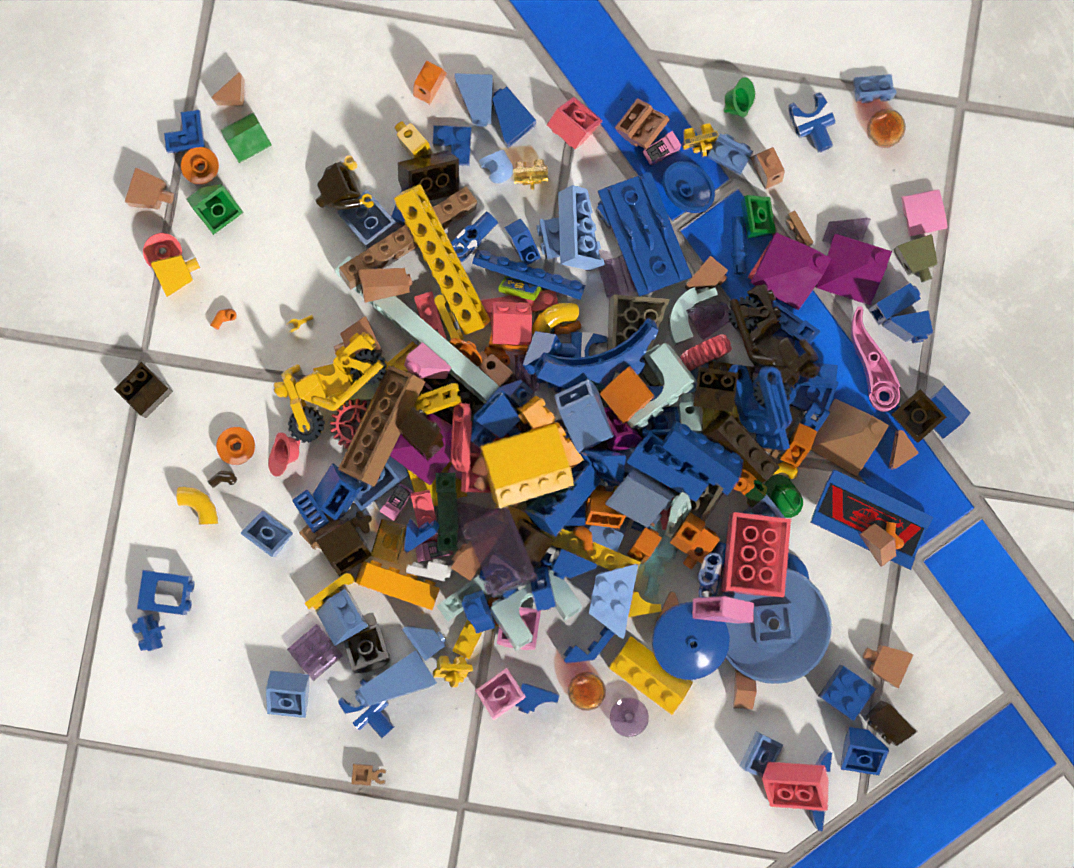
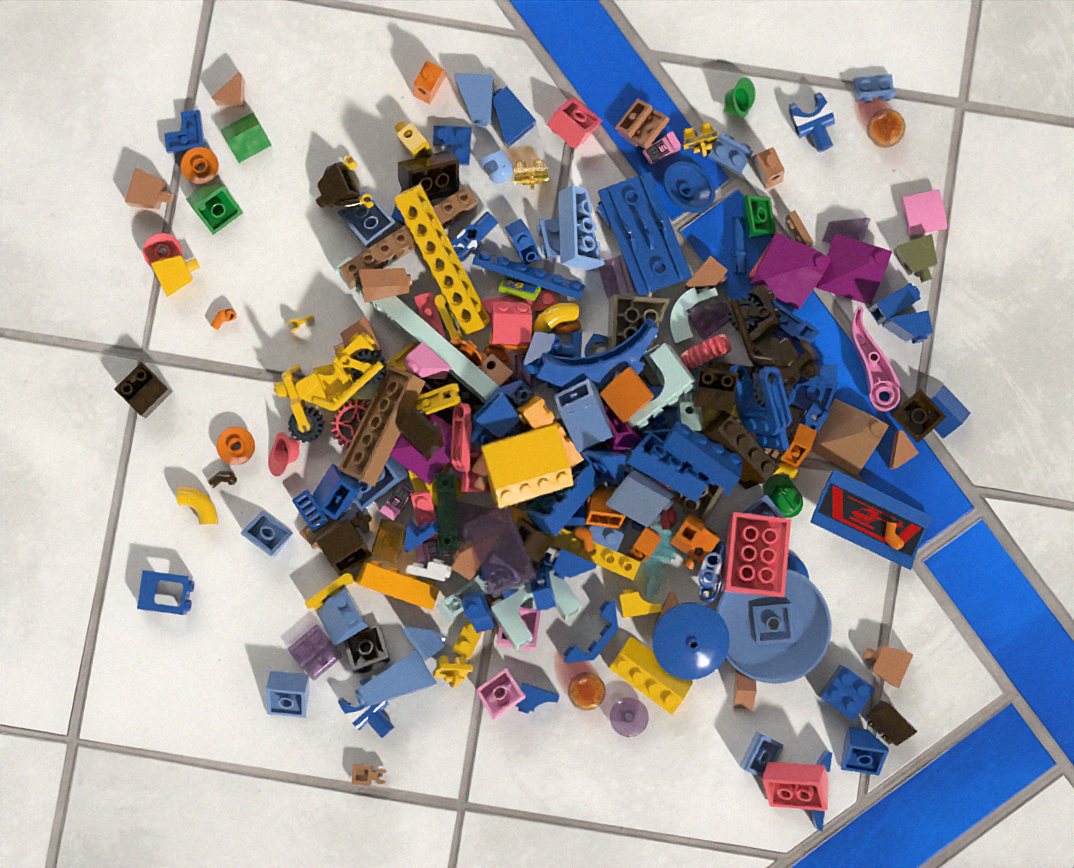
blue hips [132,614,166,652] -> none
light blue wing [589,564,638,639] -> none
light aqua wing [665,492,692,539] -> none
bright pink slope [692,596,754,623] -> none
leg [734,469,768,507] -> none
nougat slope [859,524,896,567] -> none

